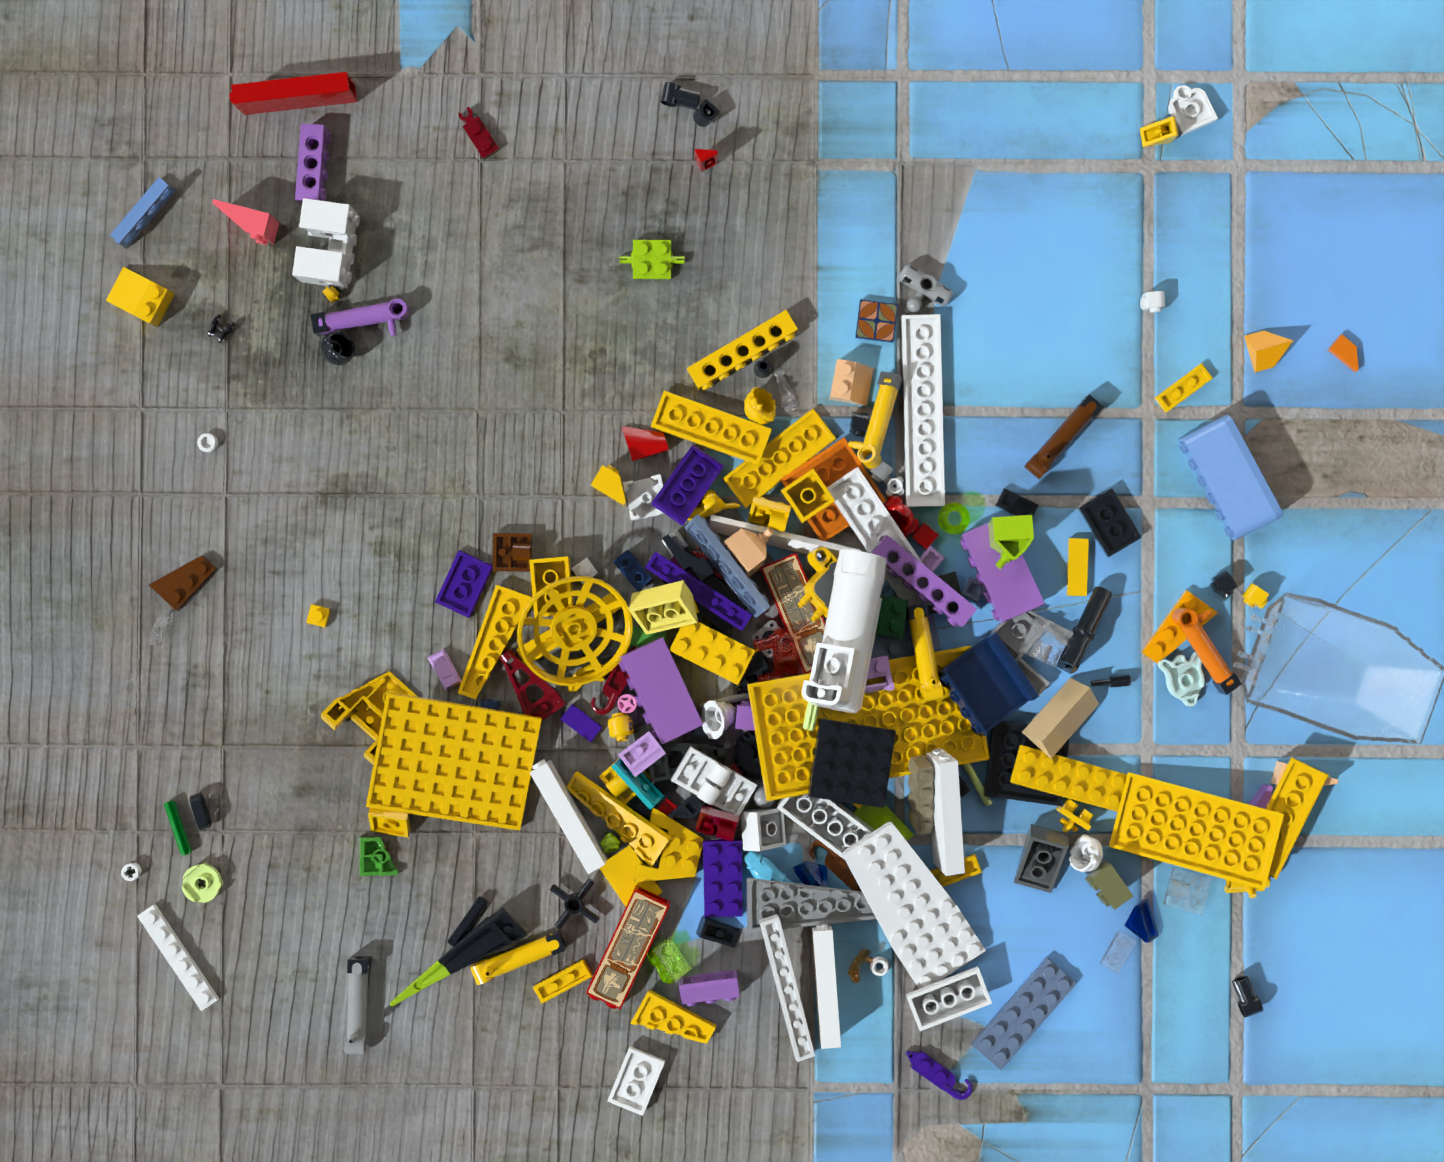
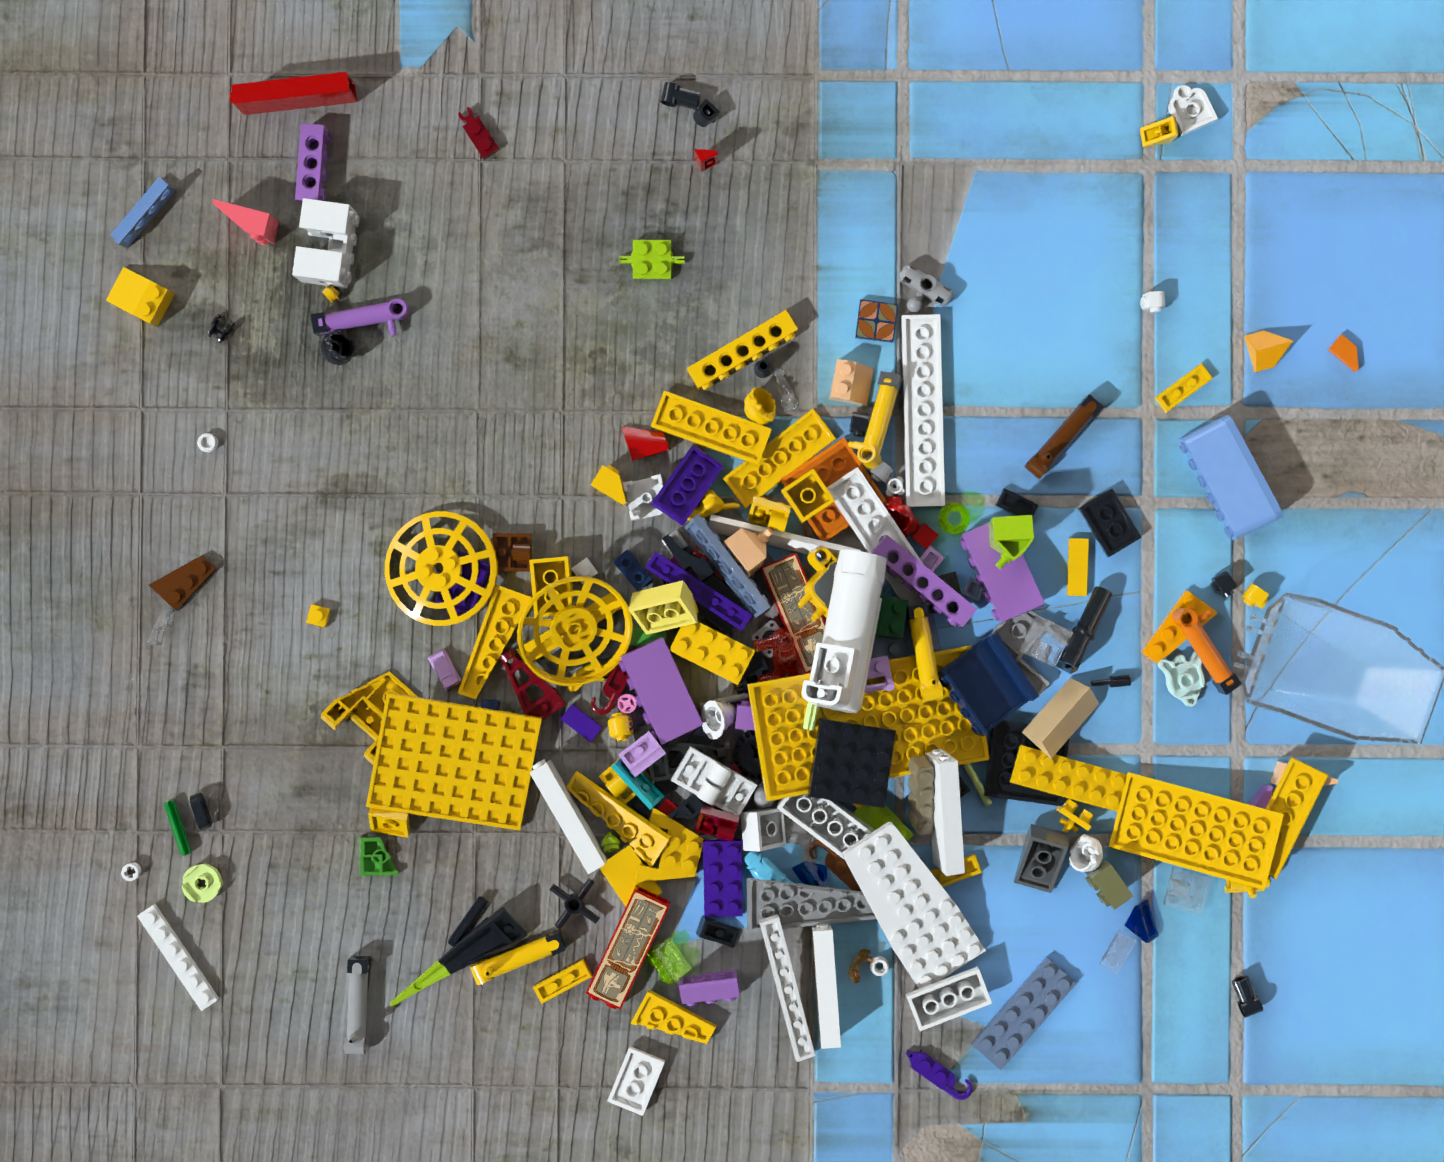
none -> yellow dish [385,511,498,626]

